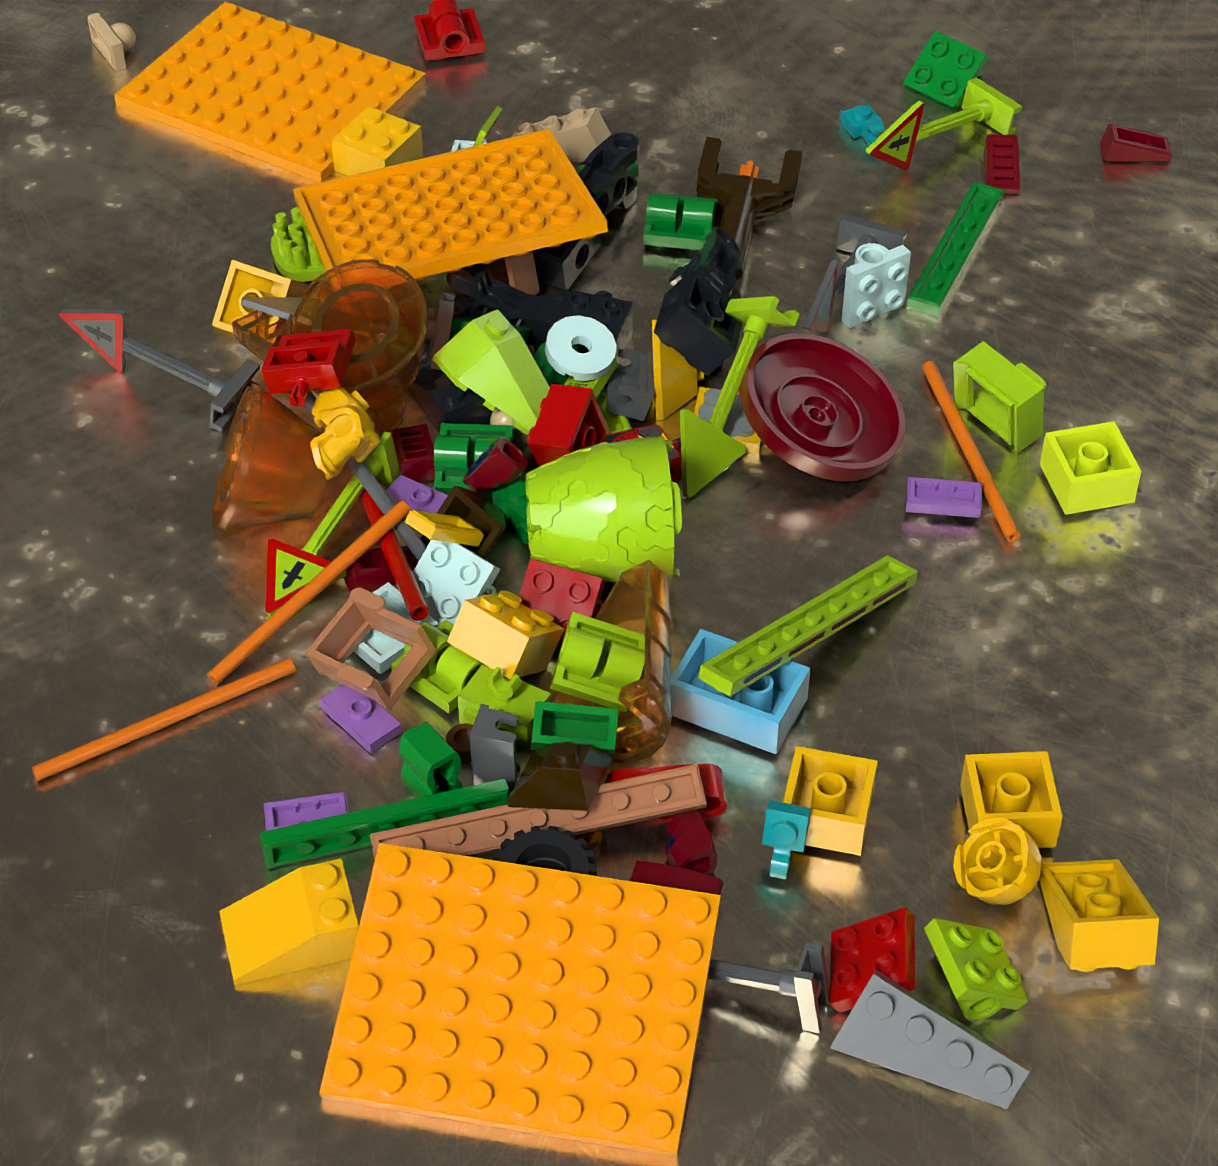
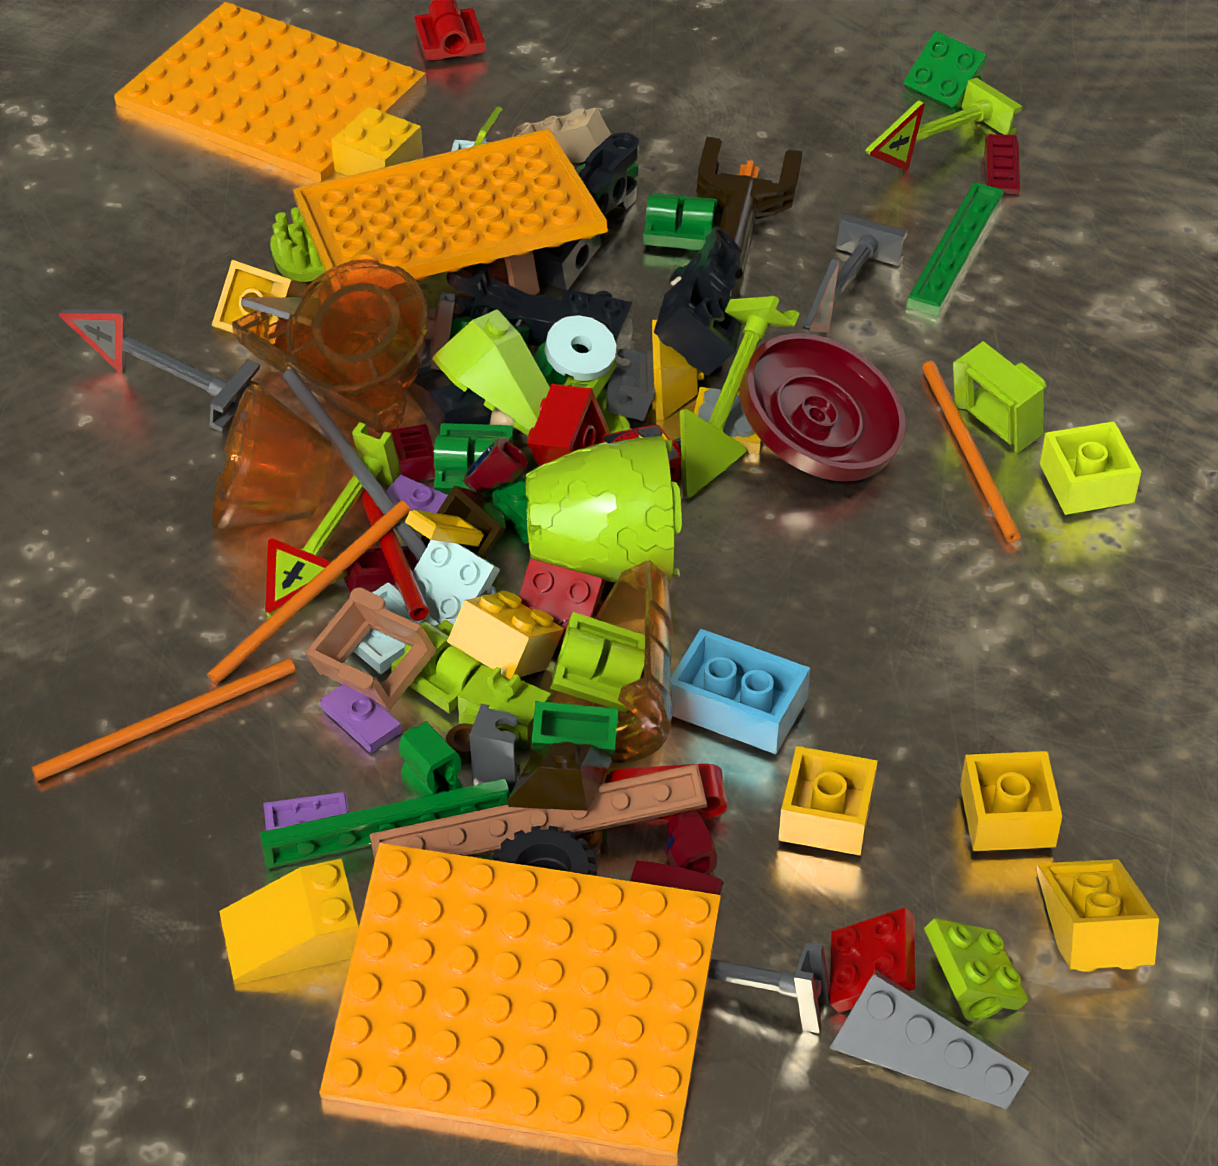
tan tile [88,12,136,72] -> none
red plate [261,329,356,407] -> none
yellow head [310,387,380,480] -> none
lime plate [698,555,918,697] -> none
teal plate [762,800,811,880] -> none
teal plate [840,104,885,146] -> none
light aqua plate [842,243,911,328] -> none
medium lavender plate [906,477,982,518] -> none
yellow cylinder [953,817,1042,905] -> none
dark red slope [1100,124,1173,161] -> none

